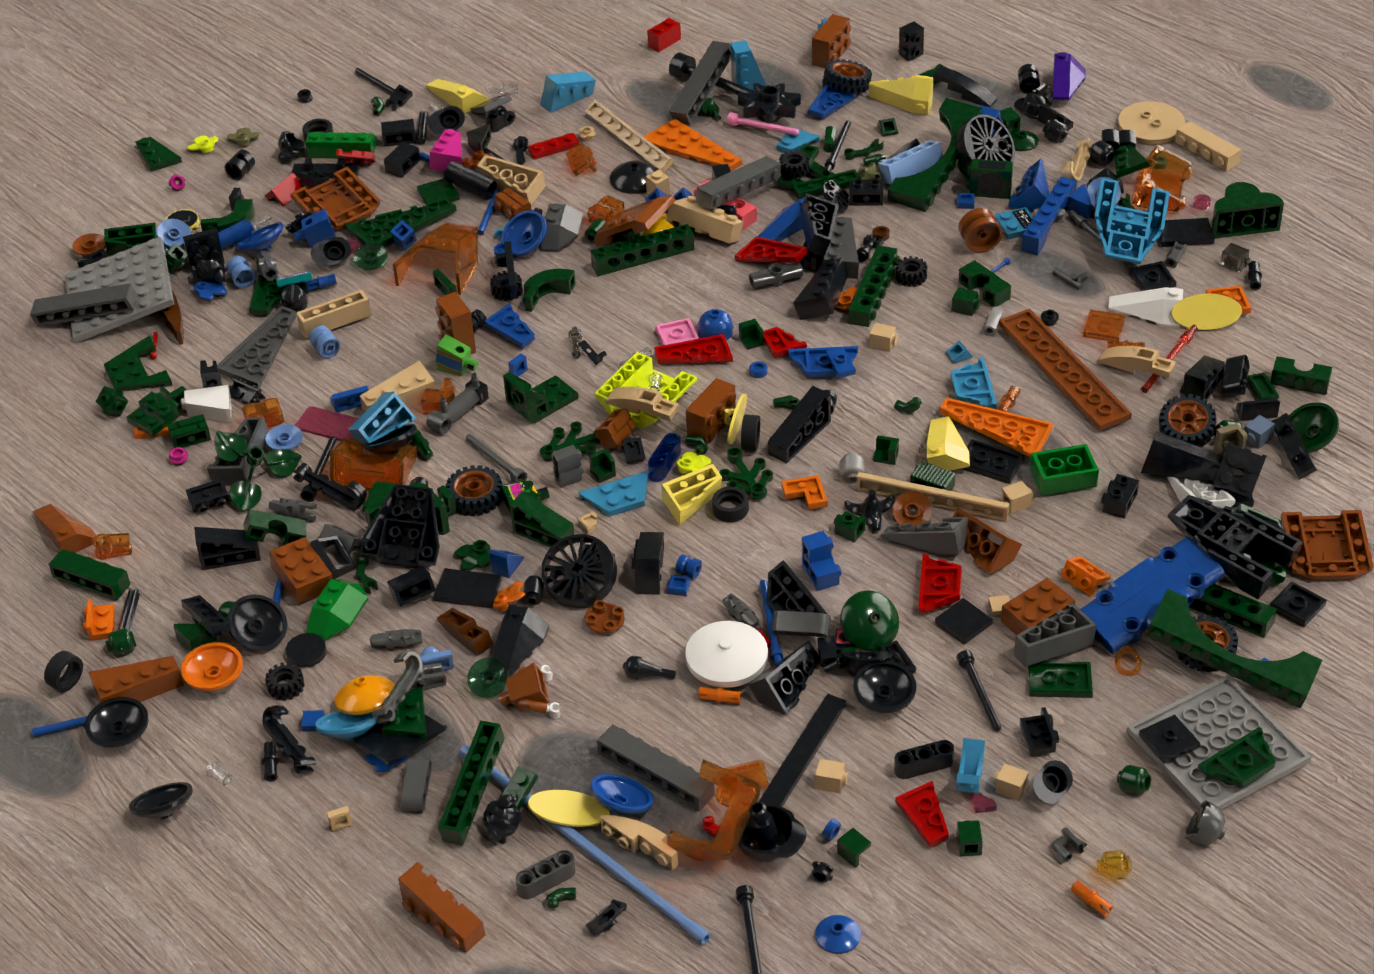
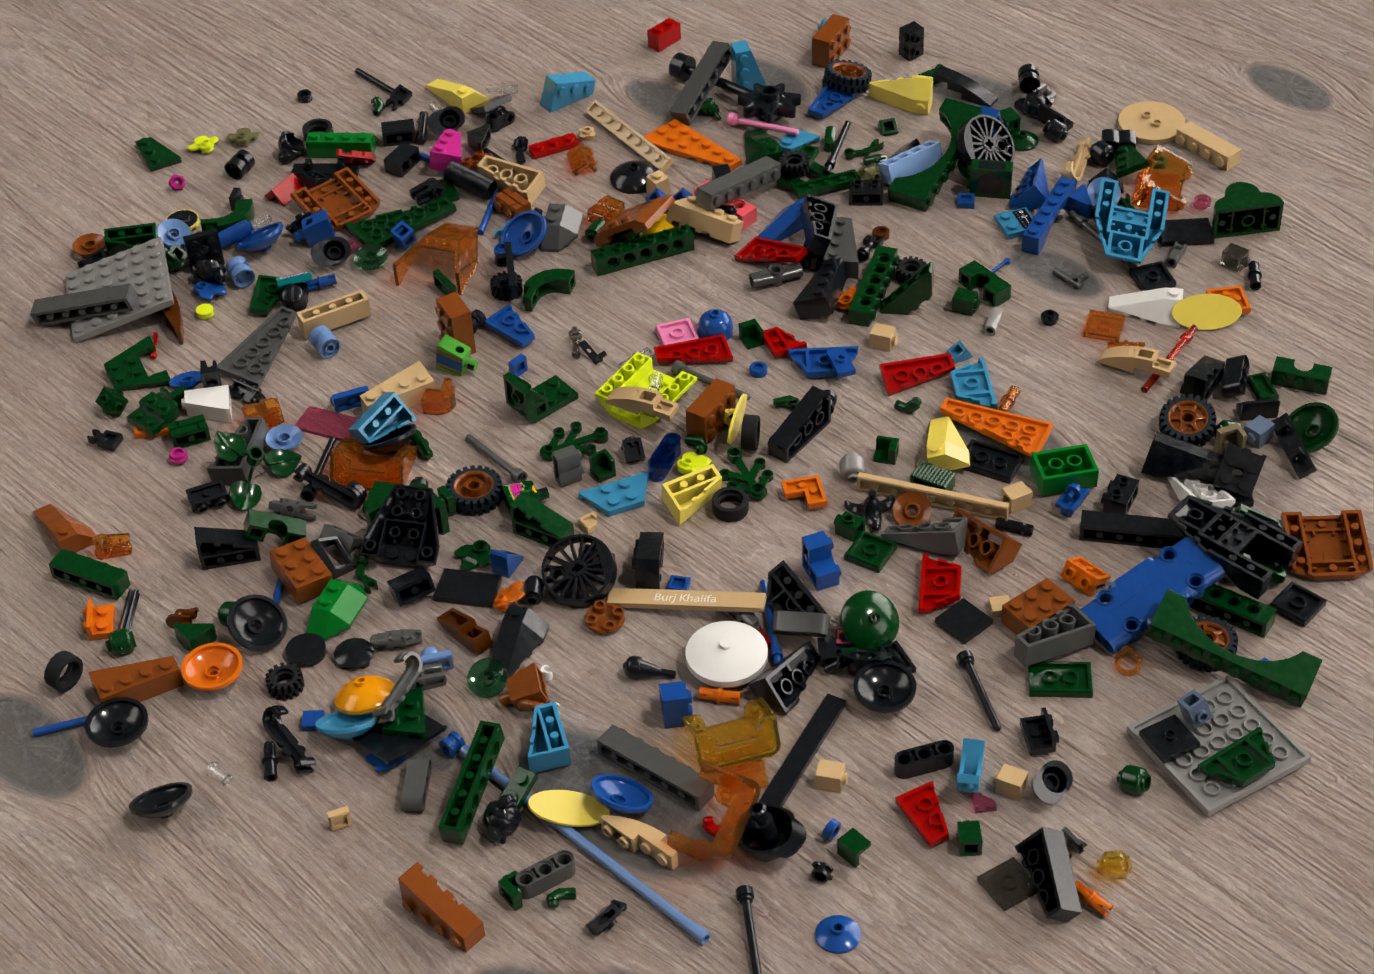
black hinge [181,595,231,638] -> none
dark grey piece [255,251,278,281] -> none
dark grey piece [426,373,489,434] -> none
dark orange brick [595,408,636,449] -> none
blue wheel [675,554,702,579] -> none
black plate [821,180,849,212] -> none
dark orange wheel [958,208,1003,253] -> none
dark orange plate [999,308,1132,431] -> none
dark purple wedge [1053,52,1086,100] -> none
dark grey cylinder [1185,800,1227,846] -> none
none -> black plate [87,429,123,451]
none -> reddish brown piece [166,607,199,629]
none -> blue dish [169,371,202,390]
none -> neon yellow tile [196,304,214,320]
none -> black dish [334,638,374,669]
none -> black piece [409,177,445,206]
none -> blue wheel [439,731,465,758]
none -> dark green bracket [498,870,523,911]
none -> dark azure wedge [528,702,571,773]
none -> tan tile [607,588,767,613]
none -> blue brick [659,681,693,729]
none -> dark grey piece [671,360,750,401]
none -> clear yellow windscreen [682,697,781,772]
none -> dark green wedge [744,128,784,164]
none -> dark green tile [844,530,897,573]
none -> red wing [879,353,955,396]
none -> dark green wedge [880,262,934,314]
none -> clear smoke tile [977,857,1038,911]
none -> black axle [995,517,1034,536]
none -> black wedge [1015,827,1082,922]
none -> blue hips [1055,482,1090,518]
none -> black brick [1079,510,1185,549]
none -> sand blue brick [1177,689,1213,729]

